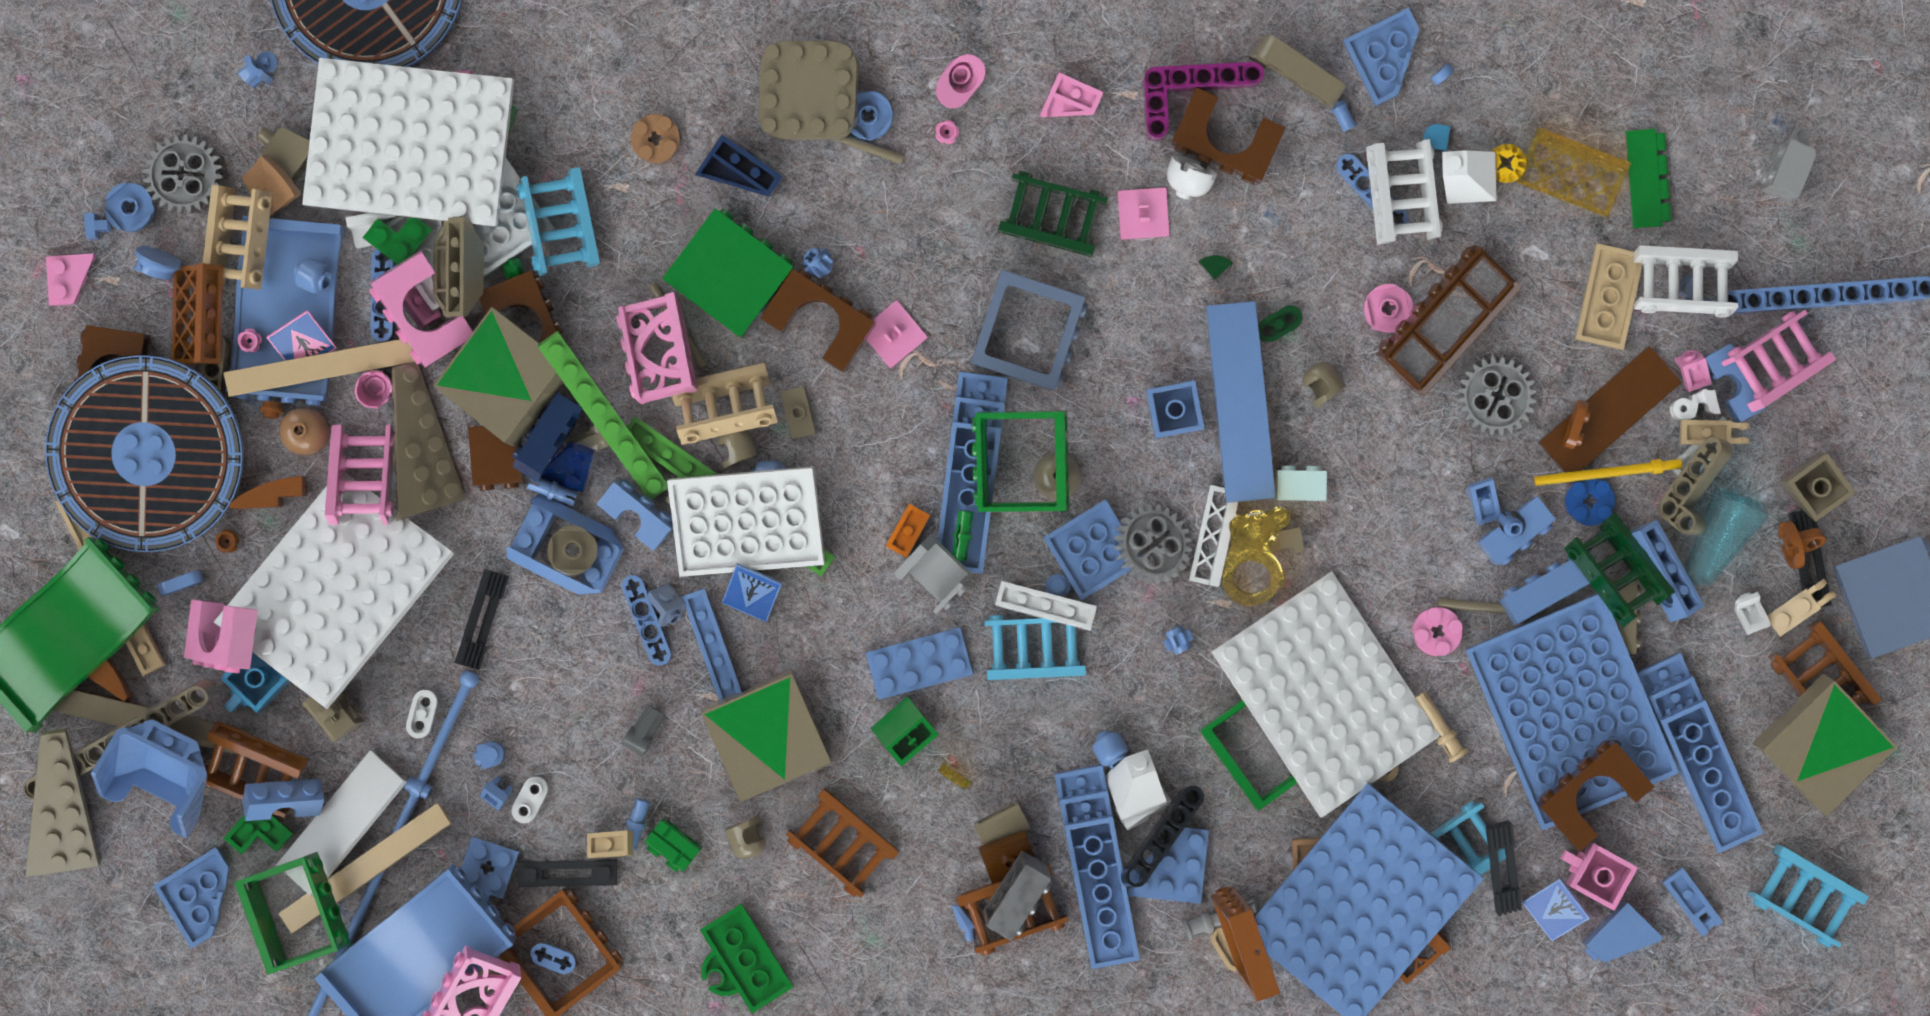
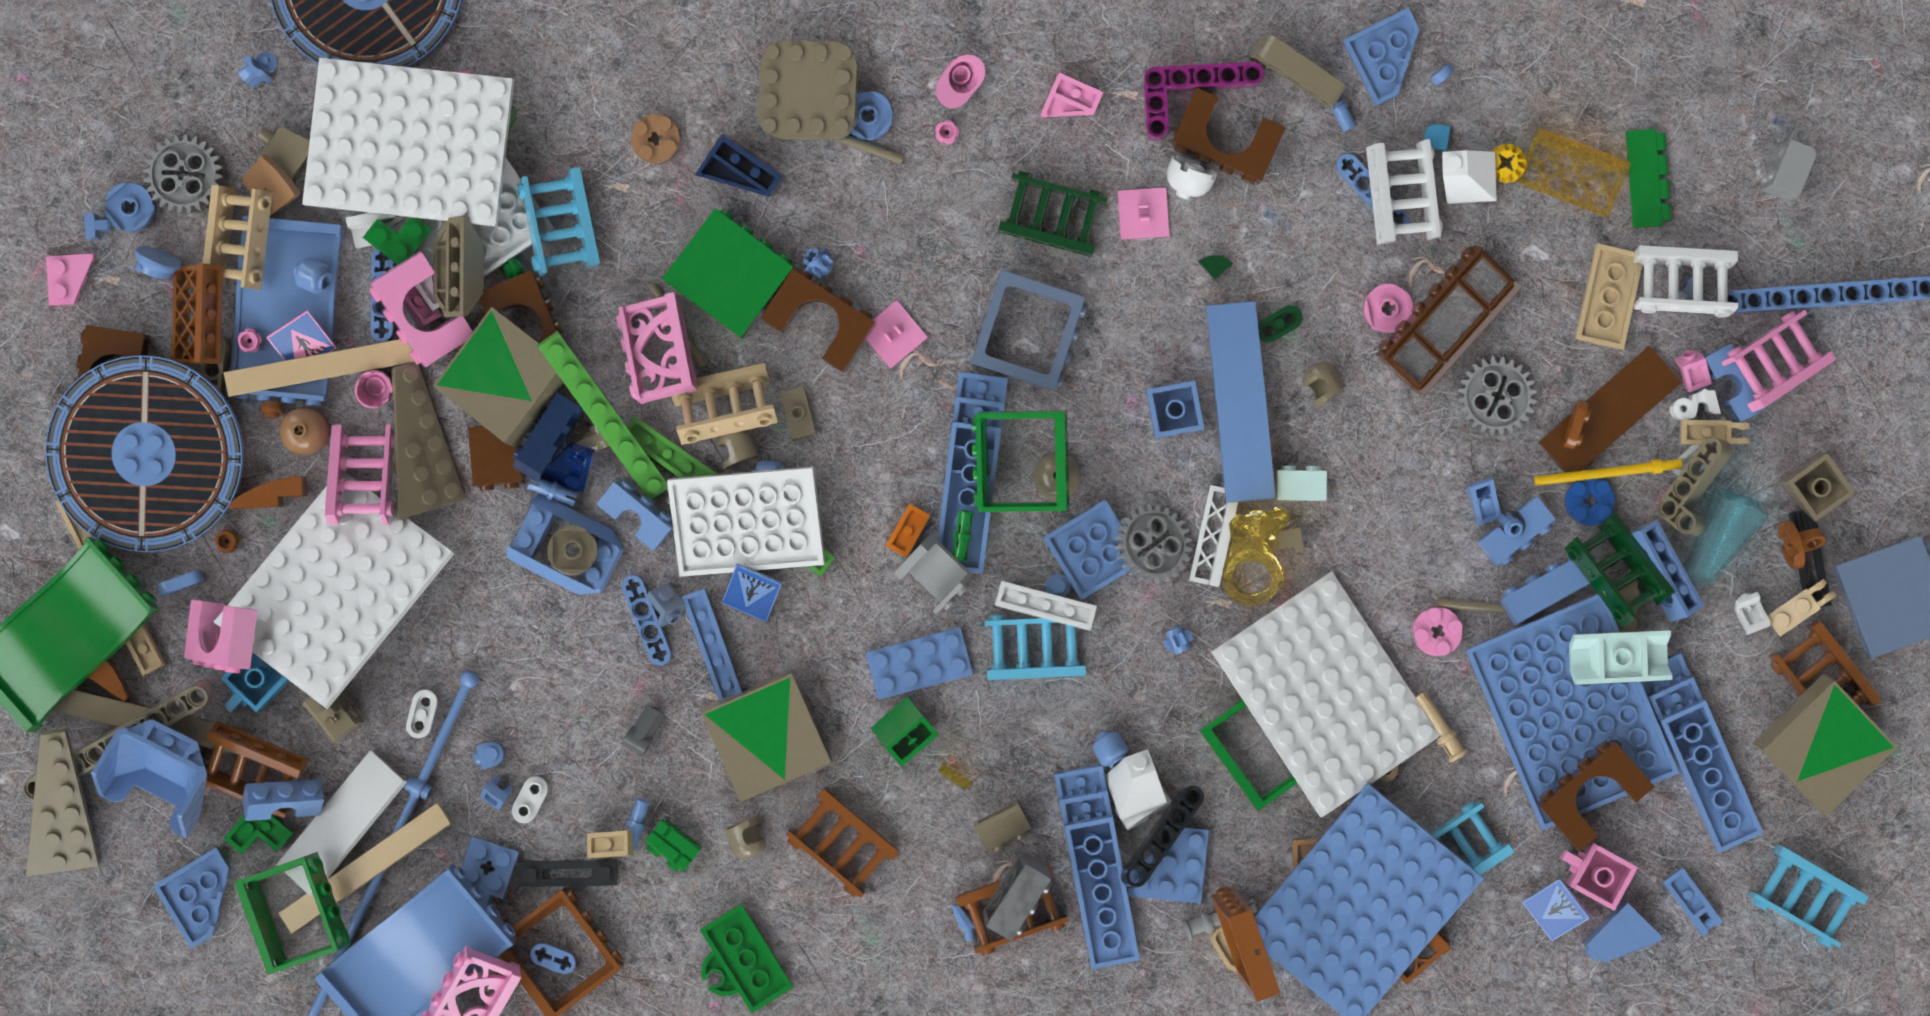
black container [454,569,509,670] -> none
reddish brown plate [978,831,1035,884] -> none
black container [1485,820,1522,916] -> none
none -> light aqua piece [1569,630,1672,685]

